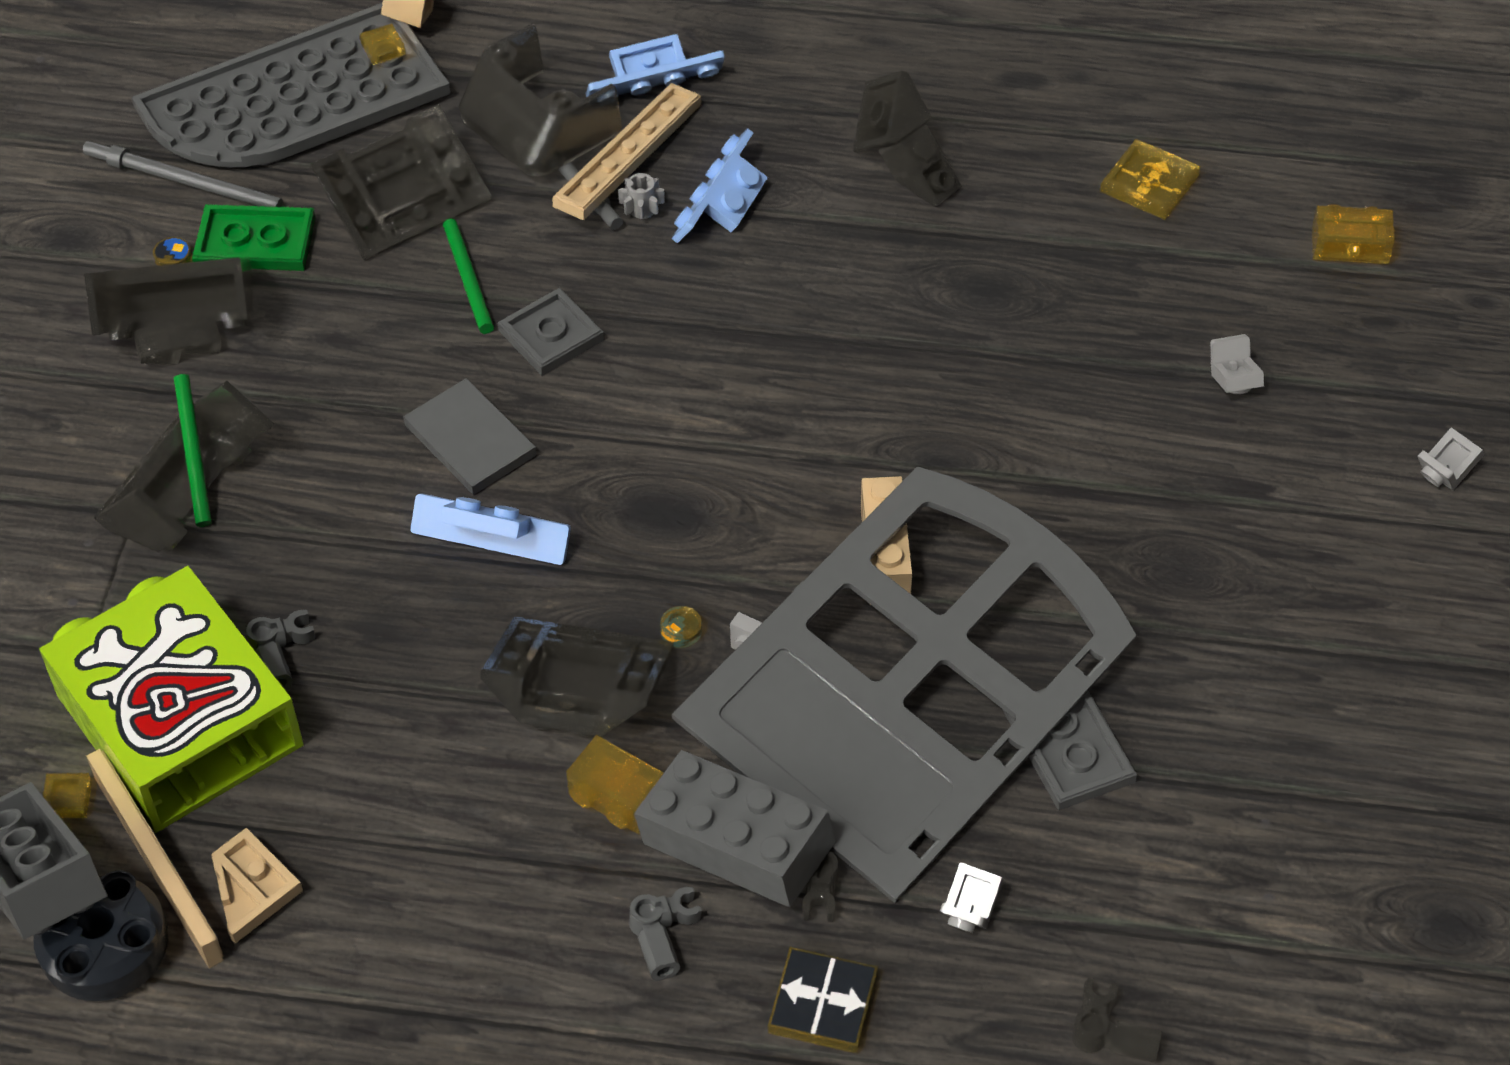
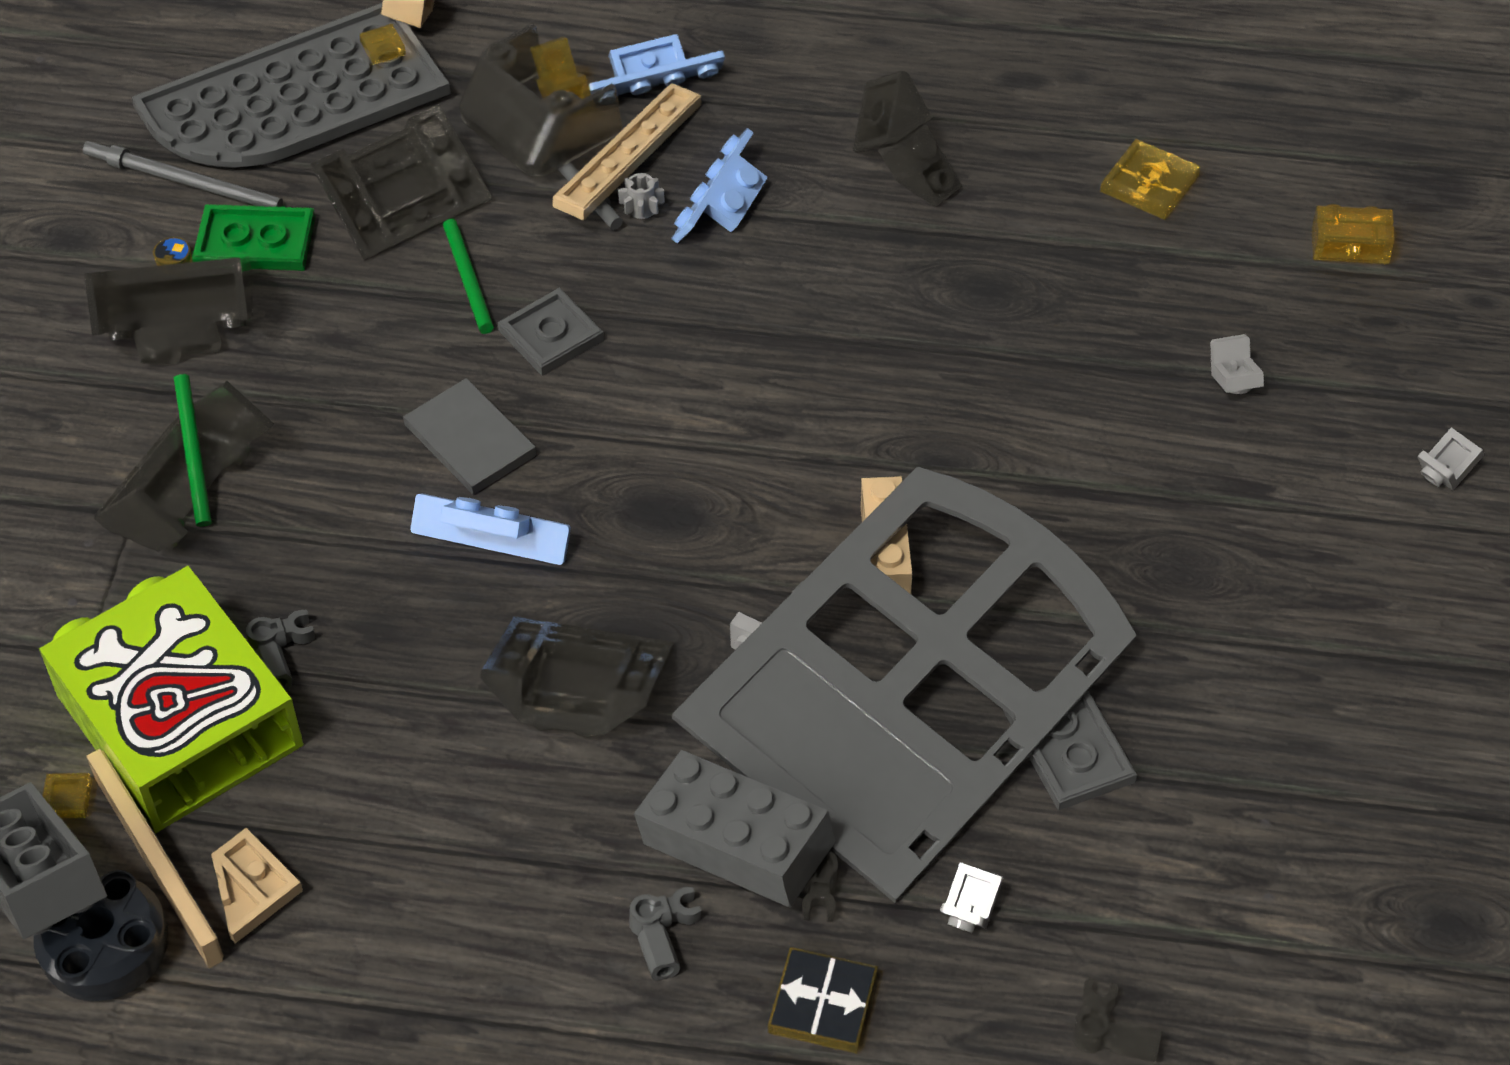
clear yellow brick [566,735,664,834] -> none
clear yellow tile [660,606,702,648] -> none
none -> clear yellow brick [530,37,595,121]

